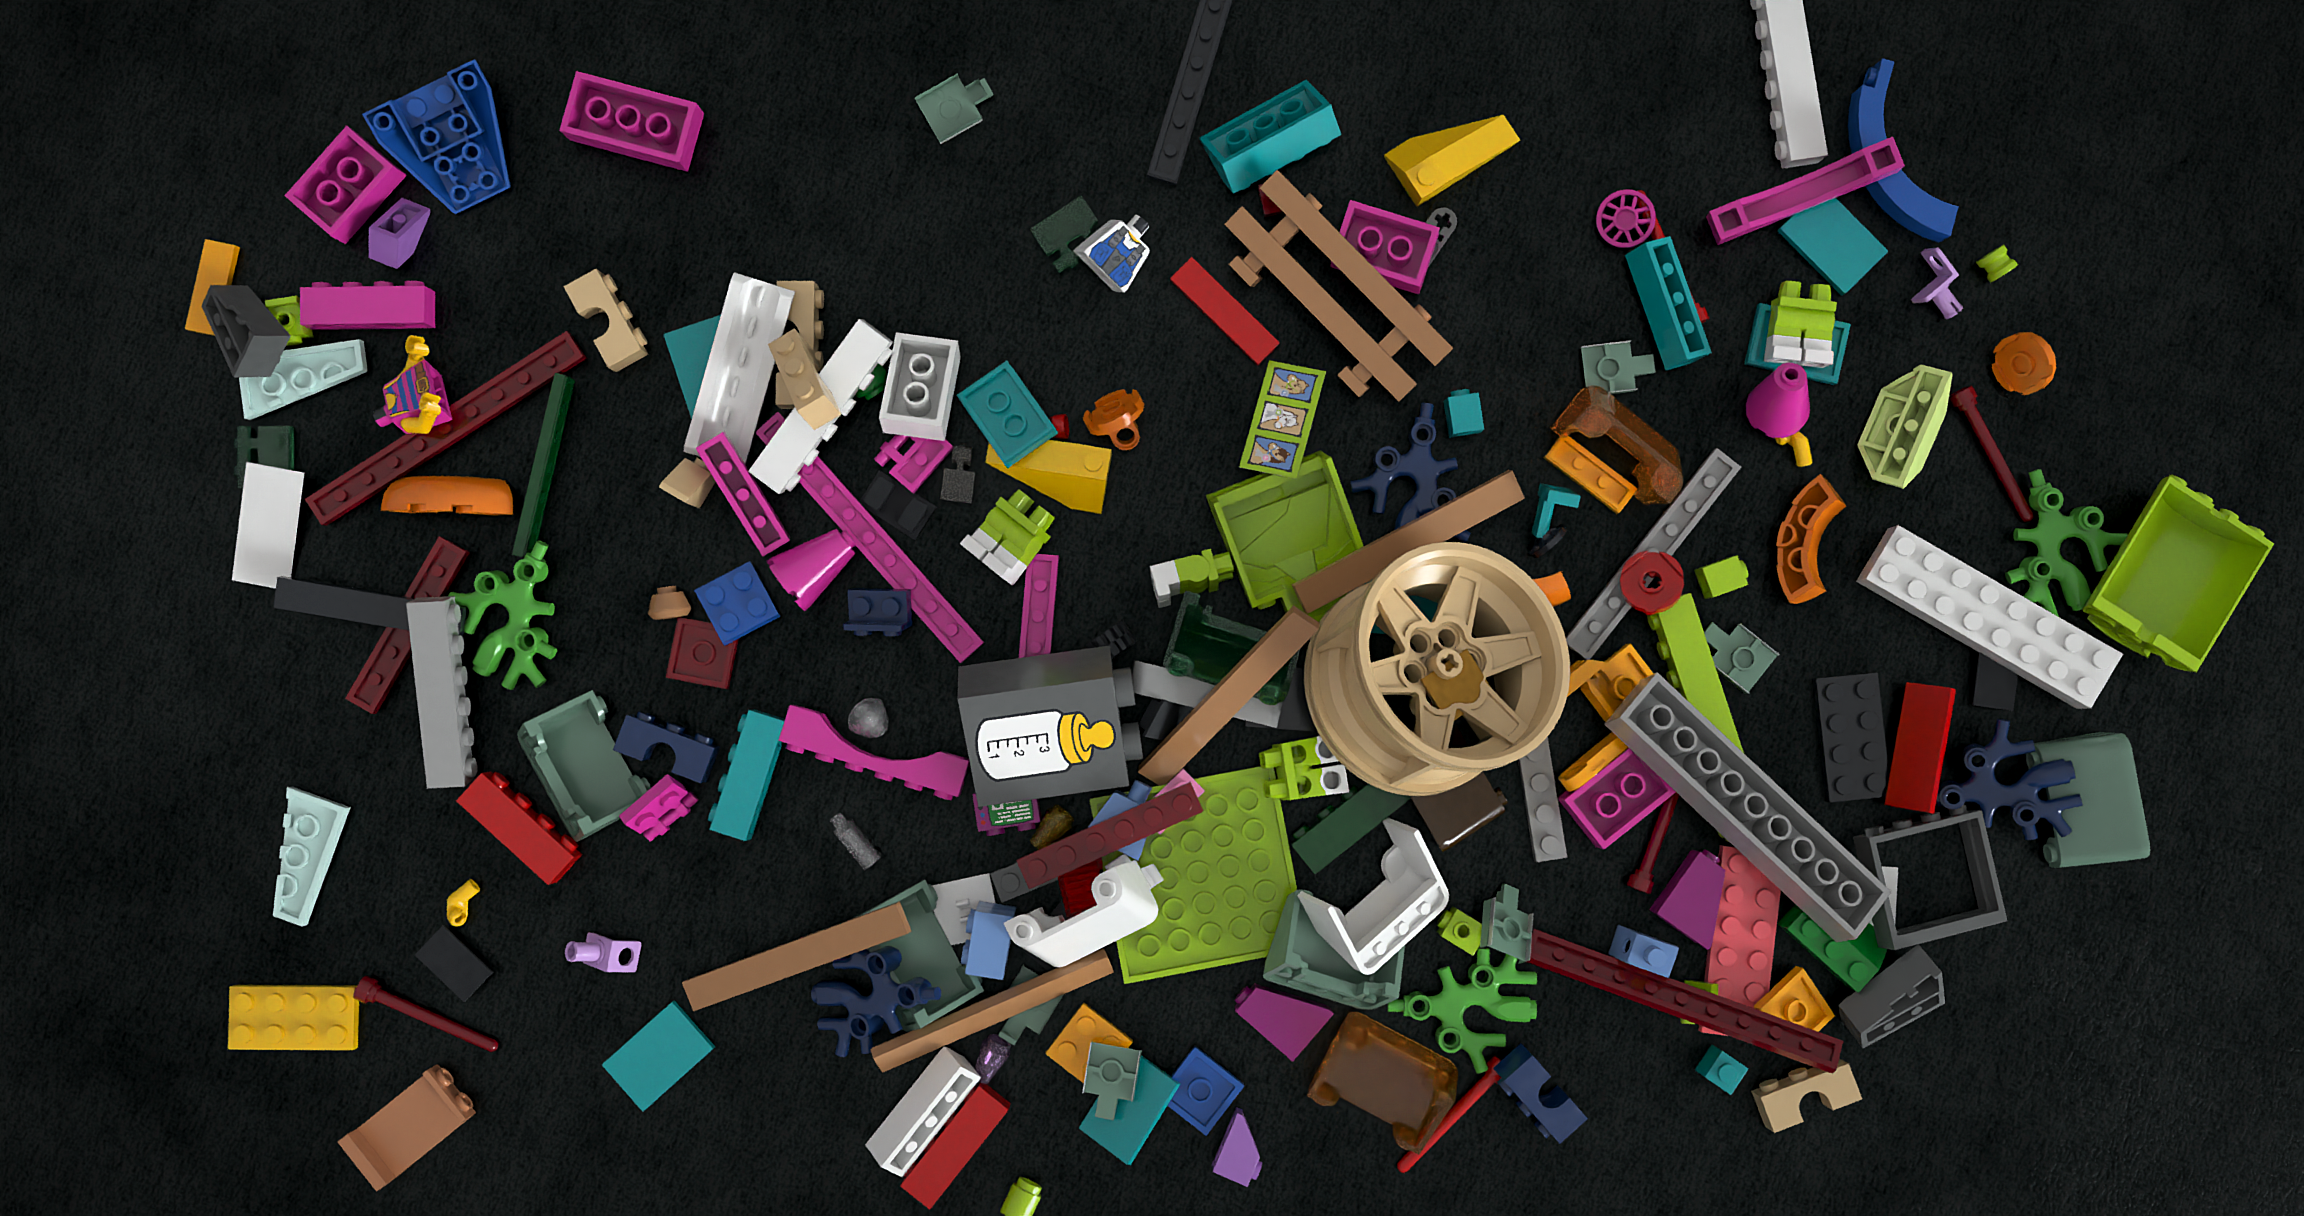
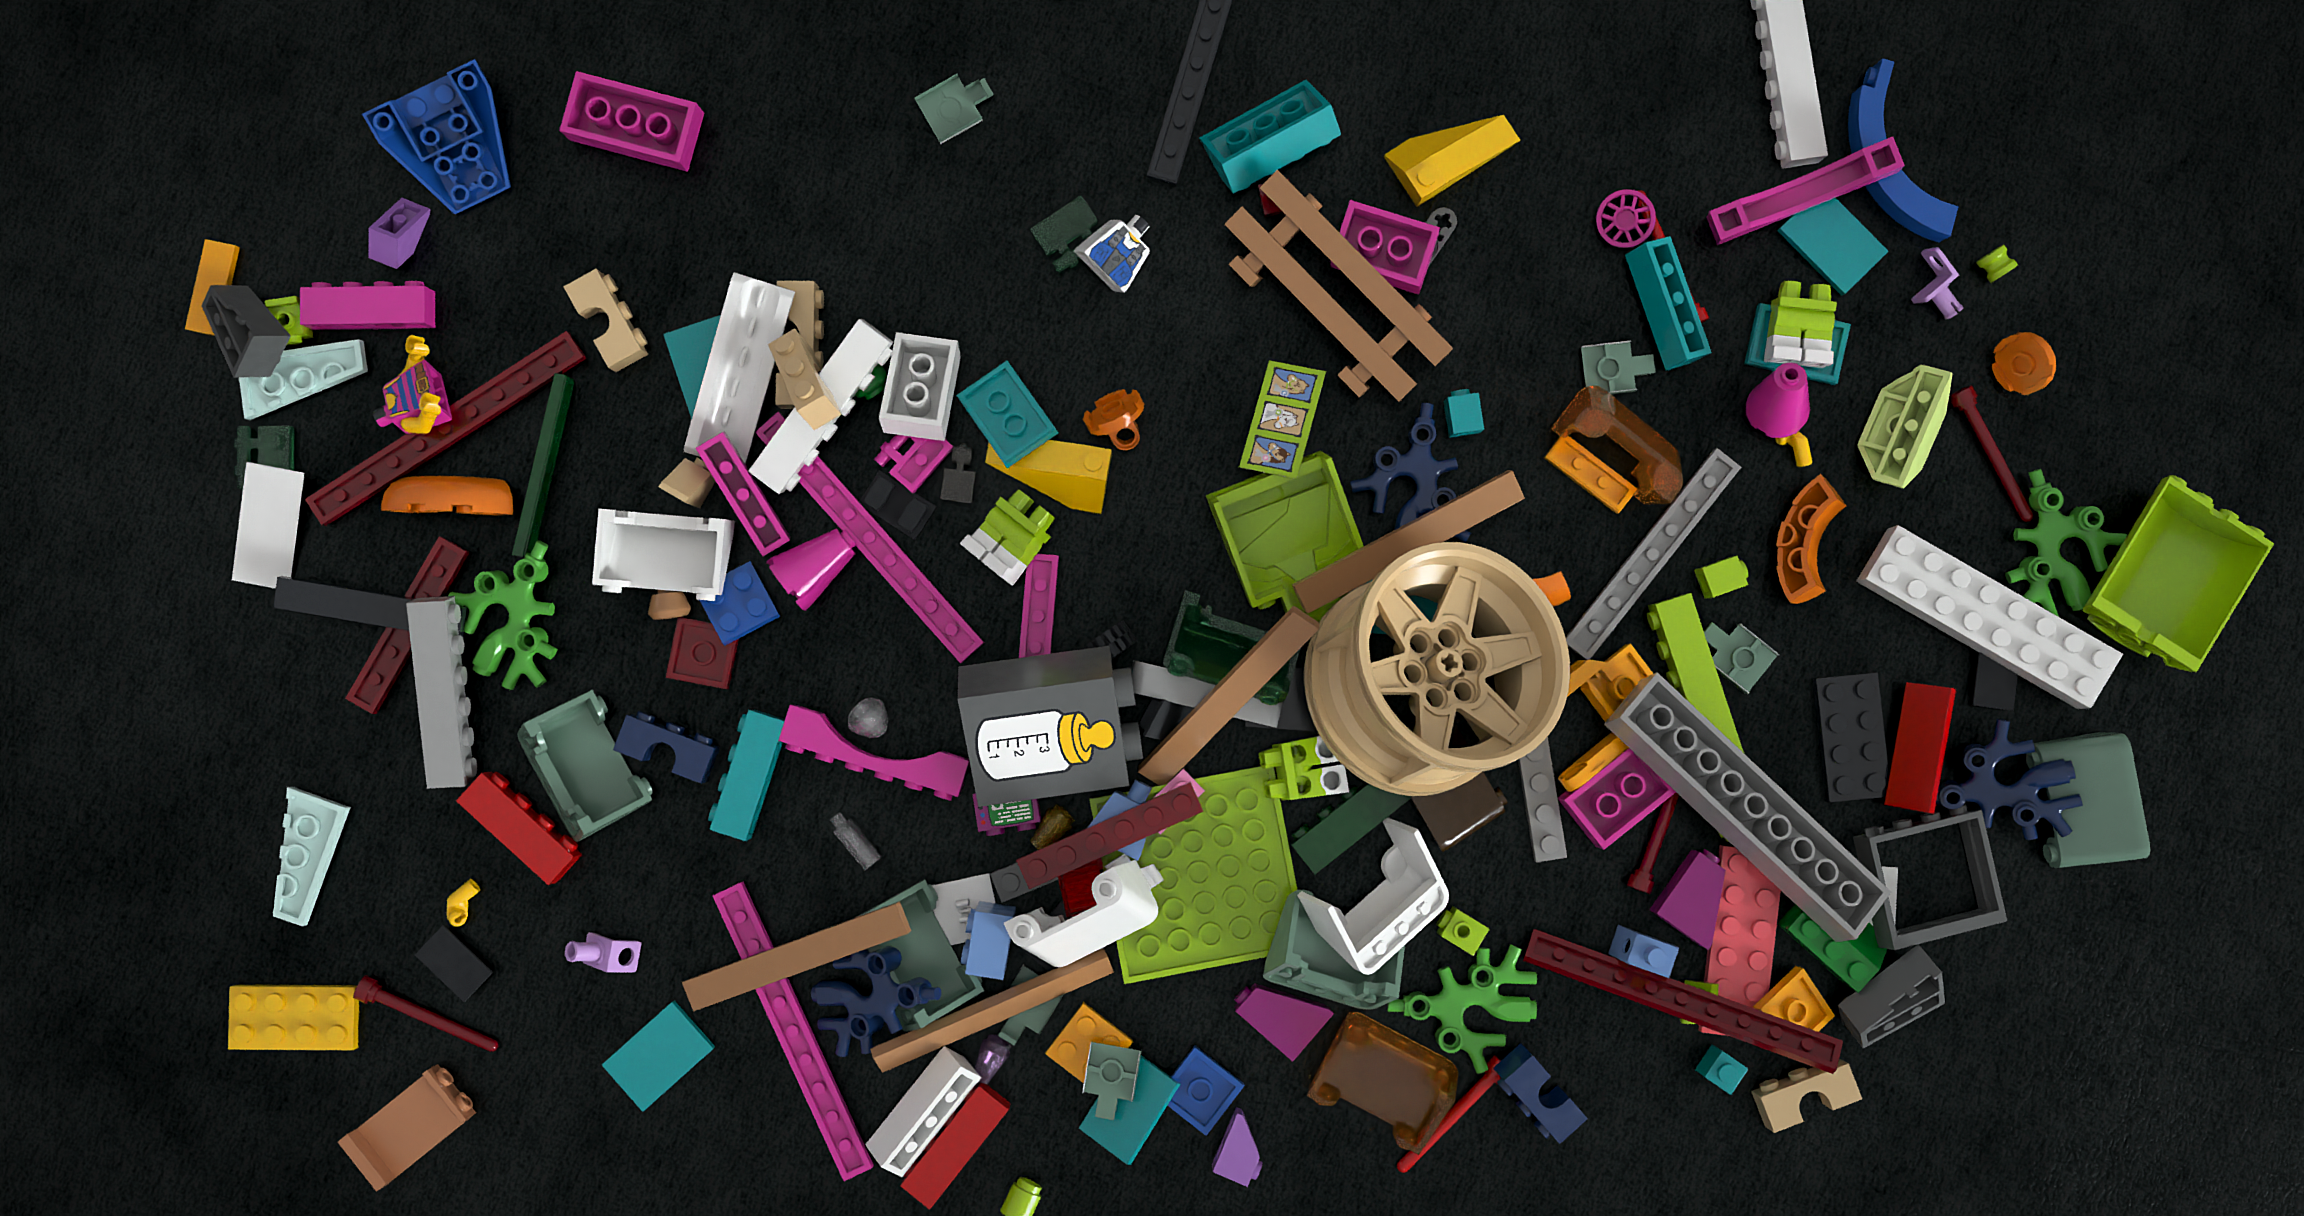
dark pink brick [284,126,407,244] -> none
dark pink plate [619,774,698,841] -> none
dark blue bracket [843,588,912,636] -> none
red hinge [1049,414,1069,439] -> none
lime hips [1150,549,1234,608] -> none
red tile [1170,257,1280,366] -> none
pearl gold window [1420,649,1491,720] -> none
sand green piece [1480,884,1533,964] -> none
teal piece [1529,483,1581,558] -> none
red plate [1620,551,1684,615] -> none
none -> white windscreen [592,509,735,601]
none -> dark pink plate [713,882,874,1181]

